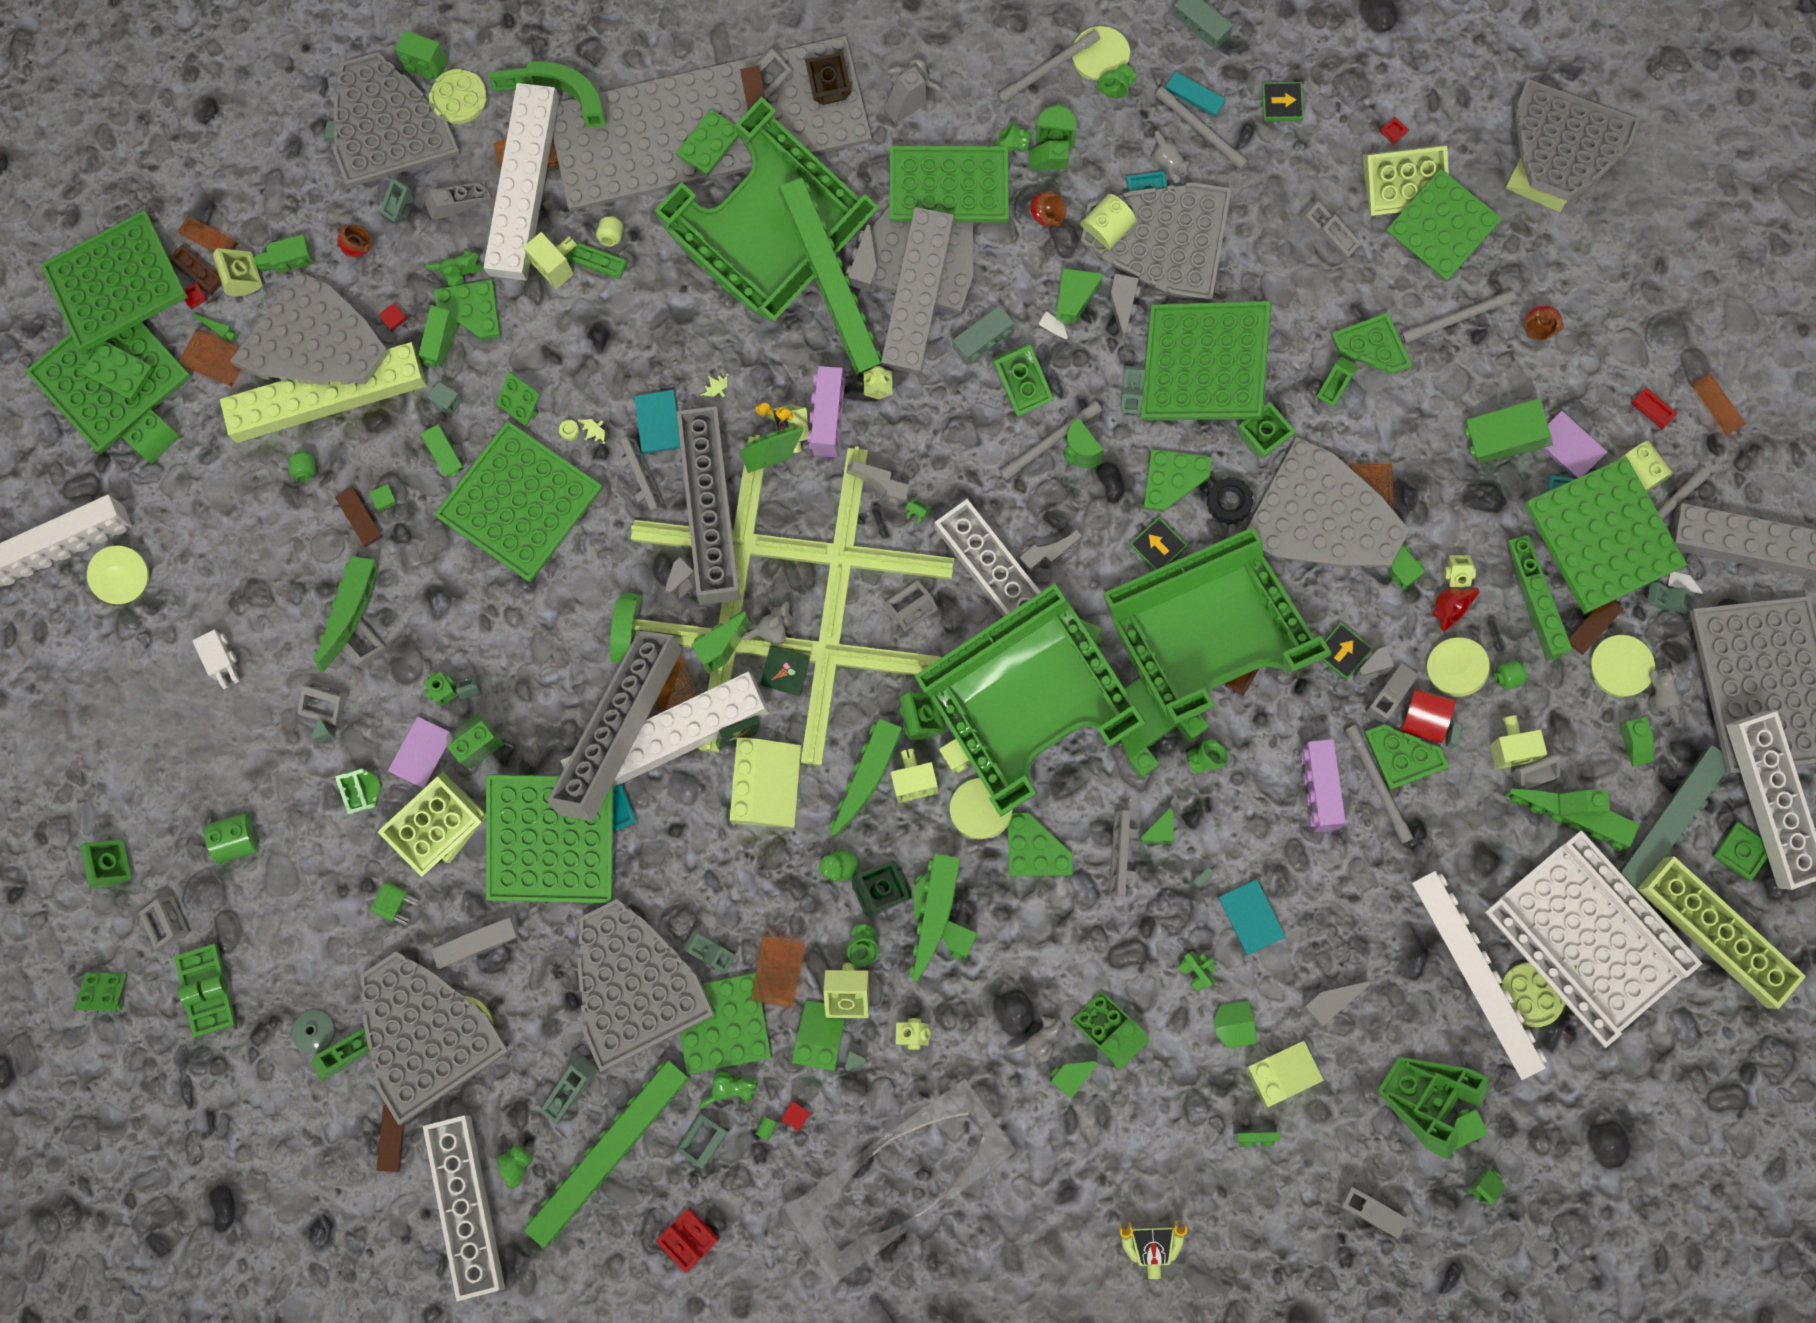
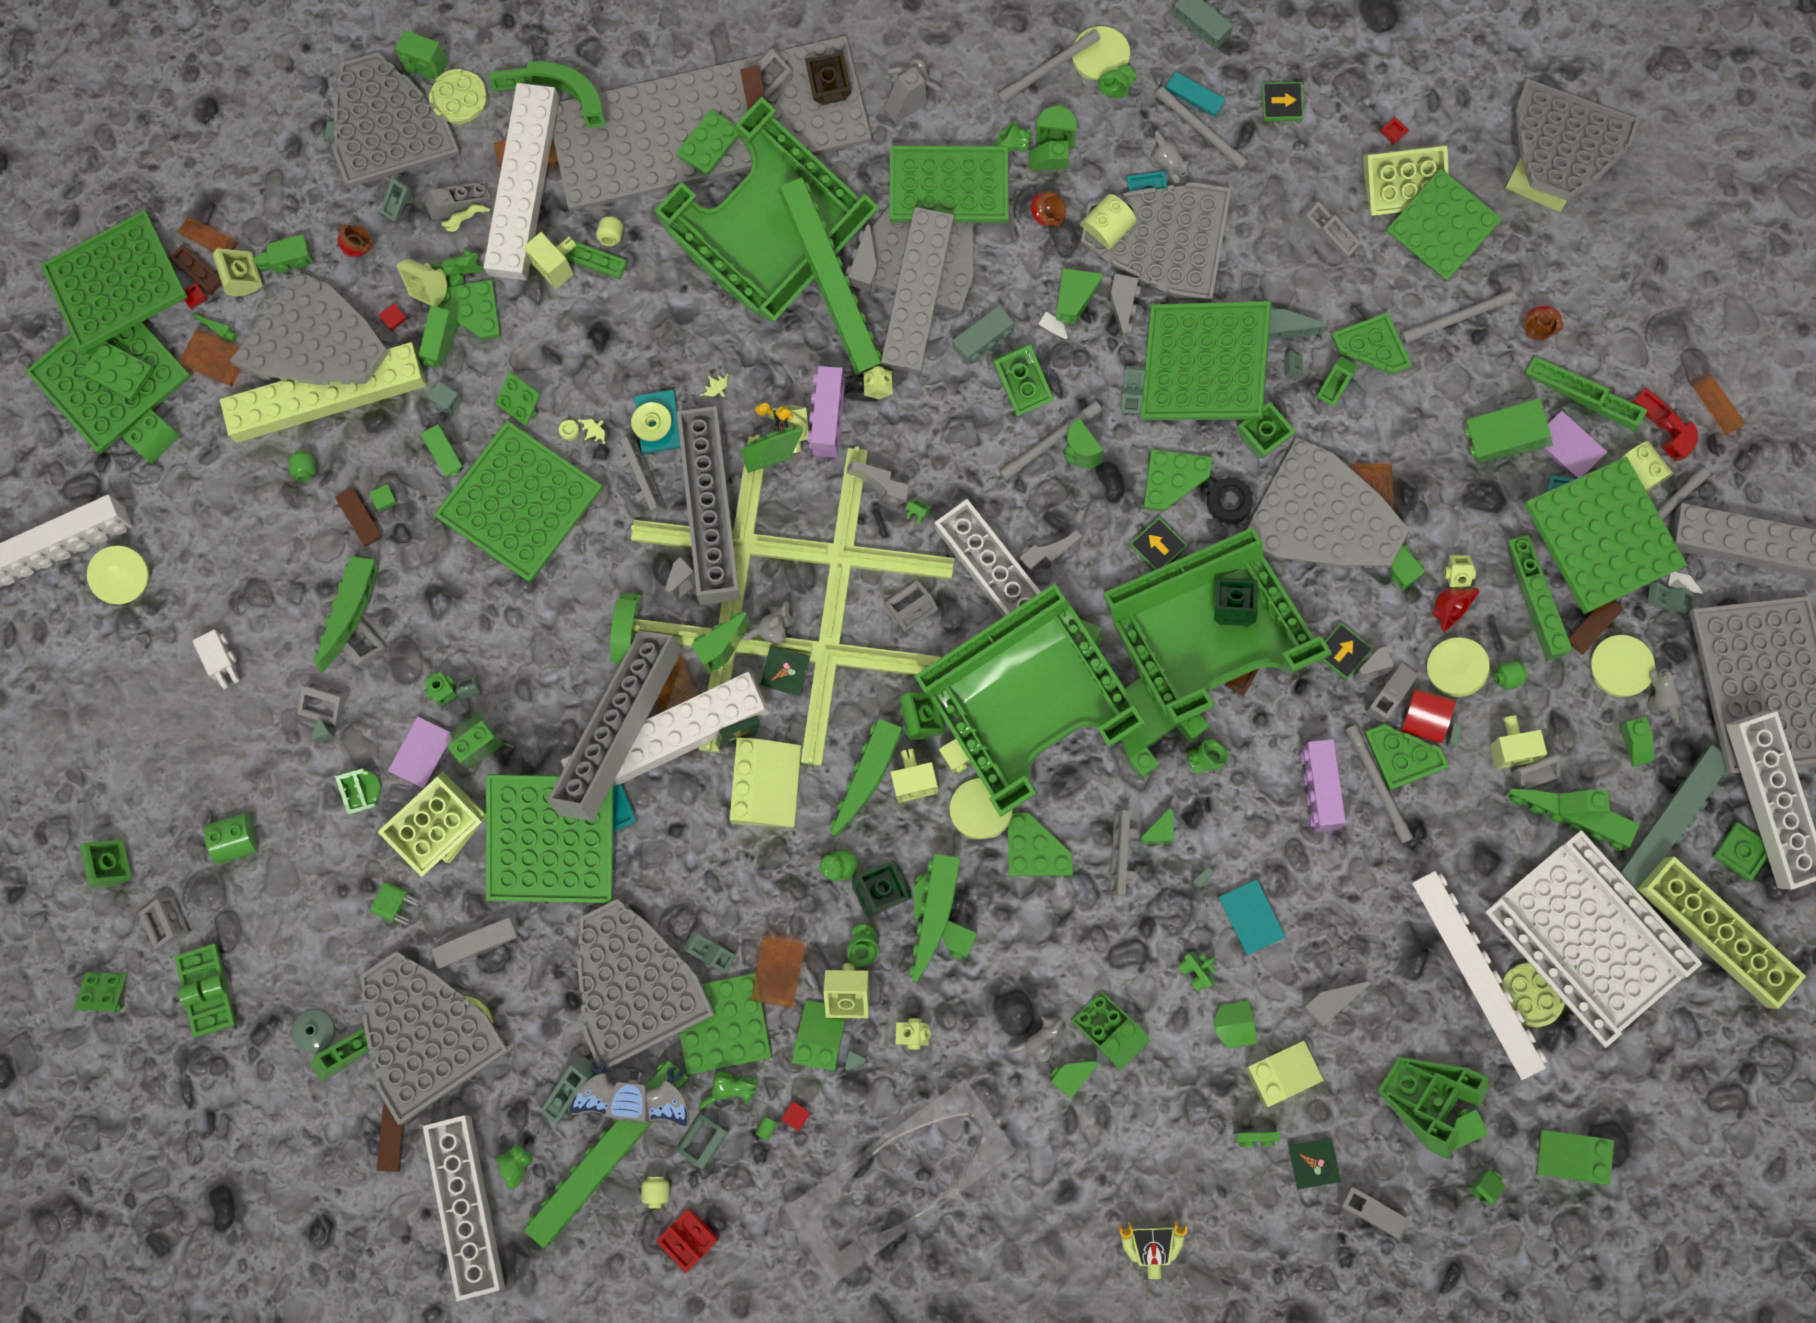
none -> yellowish green brick [396,259,447,307]
none -> yellowish green hair [441,204,490,232]
none -> torso [568,1059,690,1127]
none -> yellowish green dish [631,402,672,441]
none -> yellowish green head [641,1177,669,1208]
none -> dark green slope [1214,577,1258,627]
none -> sand green slope [1269,308,1326,340]
none -> sand green slope [1284,351,1303,376]
none -> dark green tile [1288,1138,1341,1190]
none -> bright green slope [1525,356,1647,433]
none -> bright green slope [1536,1130,1614,1185]
none -> red brick [1657,412,1698,461]

